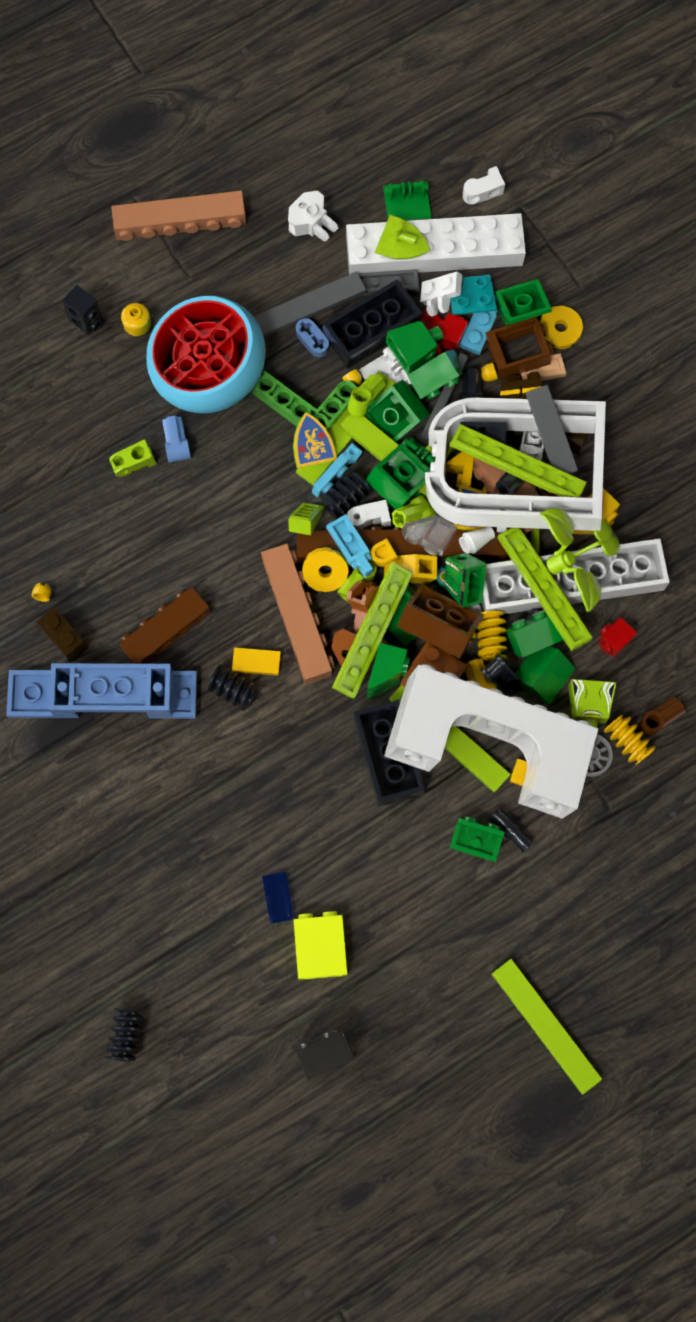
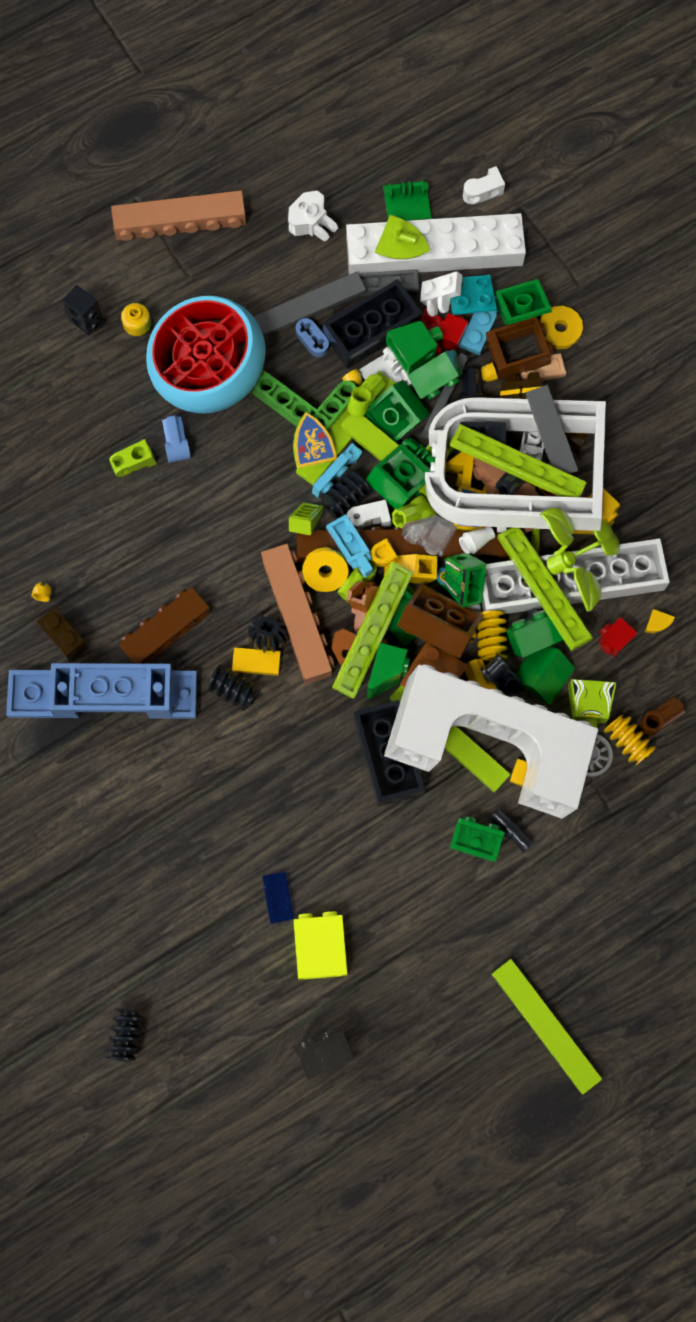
none -> black gear [248,614,287,654]
none -> yellow tile [644,609,675,633]

